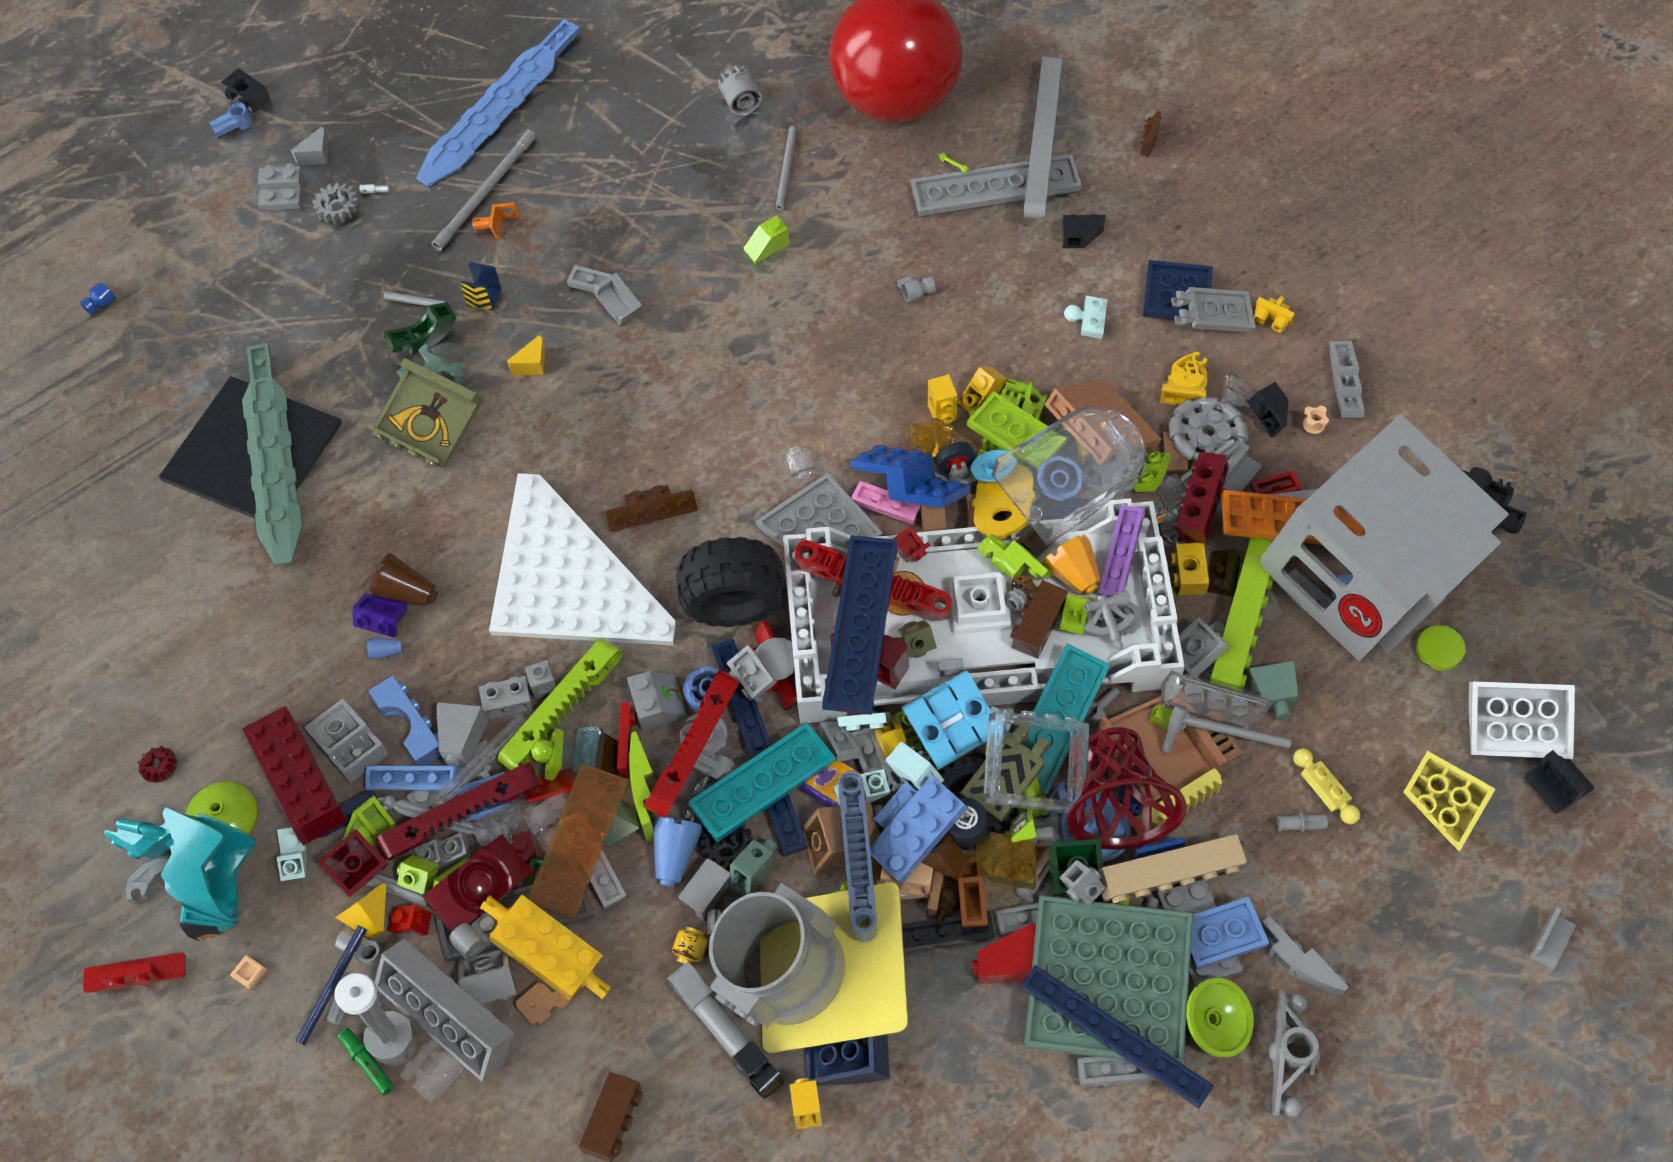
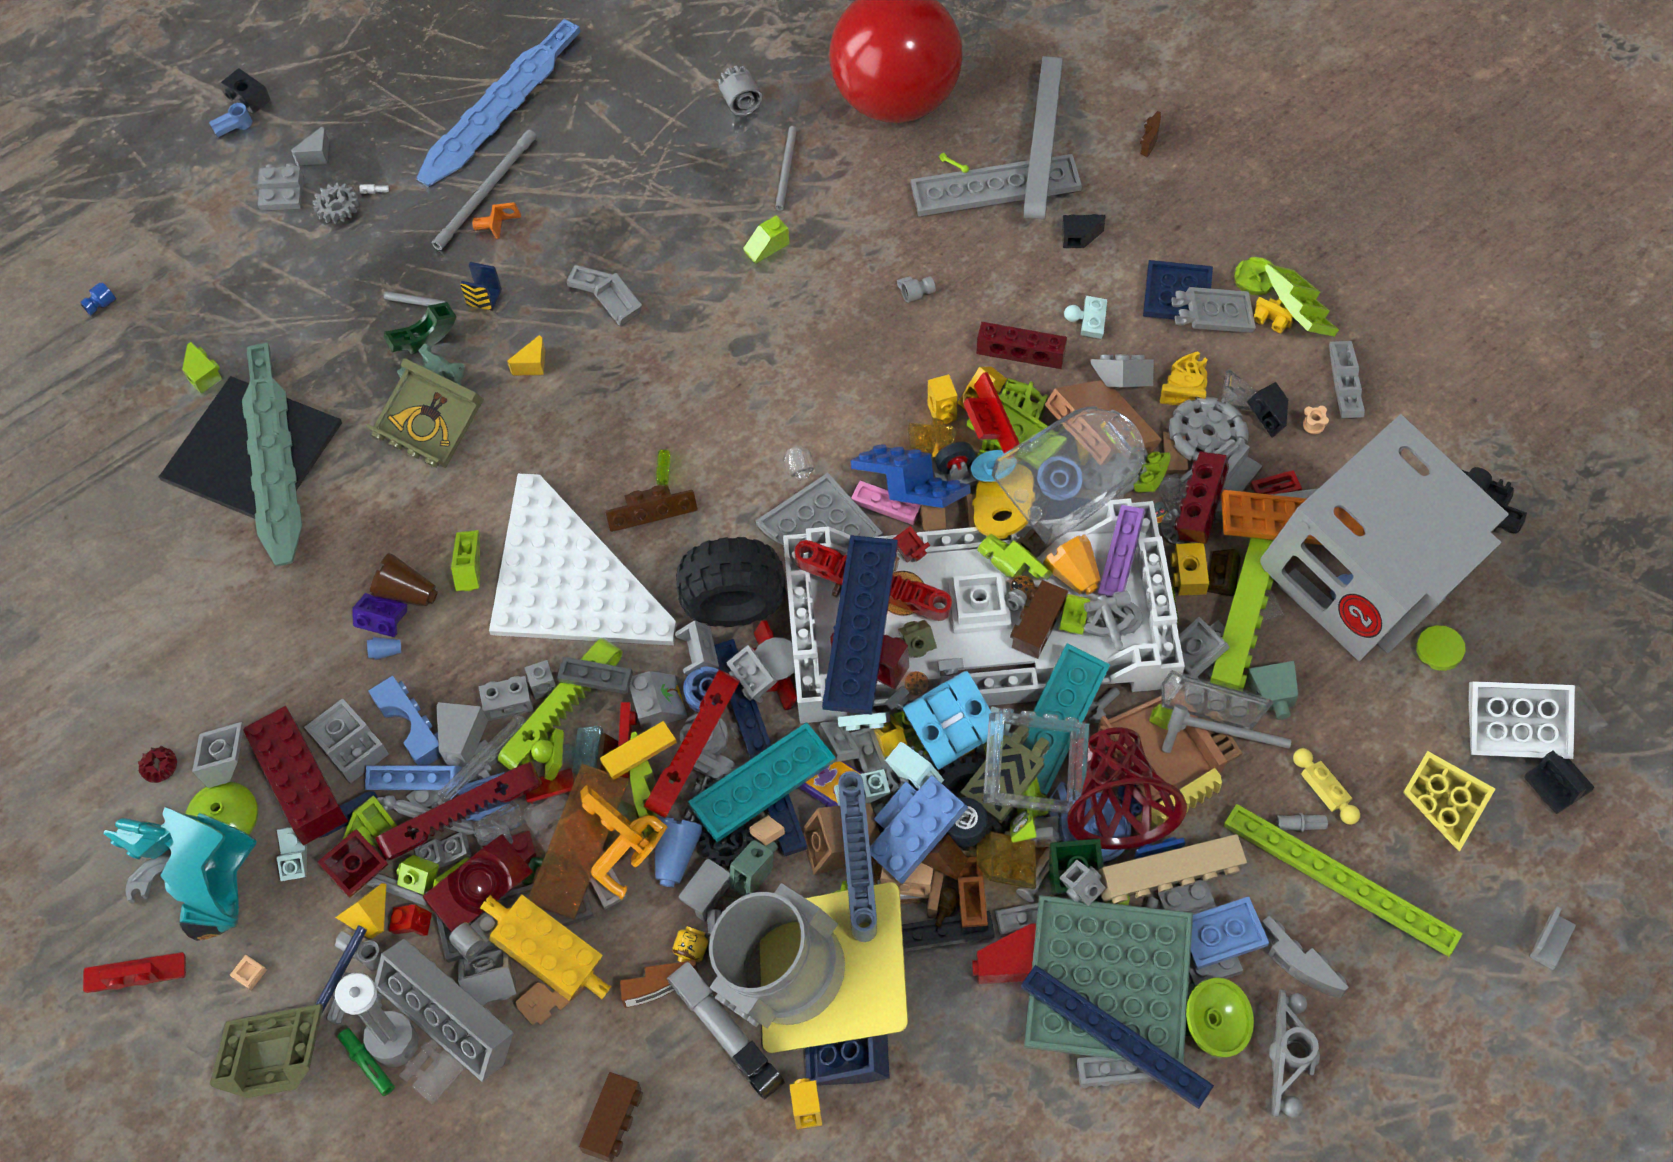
none -> lime slope [182,342,222,394]
none -> light grey slope [192,722,244,788]
none -> olive slope [210,1004,323,1098]
none -> lime slope [451,530,481,591]
none -> dark grey plate [557,657,633,694]
none -> light orange plate [580,784,668,900]
none -> yellow tile [600,721,677,780]
none -> dark orange slope [620,960,698,1008]
none -> clear neon green piece [656,449,670,485]
none -> light grey panel [675,620,719,675]
none -> light nougat tile [749,815,785,846]
none -> dark grey plate [885,686,910,710]
none -> clear orange tile [905,671,929,696]
none -> red bracket [963,372,1019,457]
none -> dark red brick [976,322,1067,369]
none -> light grey slope [1091,354,1154,387]
none -> lime plate [1223,804,1463,957]
none -> lime tile [1234,257,1274,296]
none -> lime slope [1265,264,1339,337]

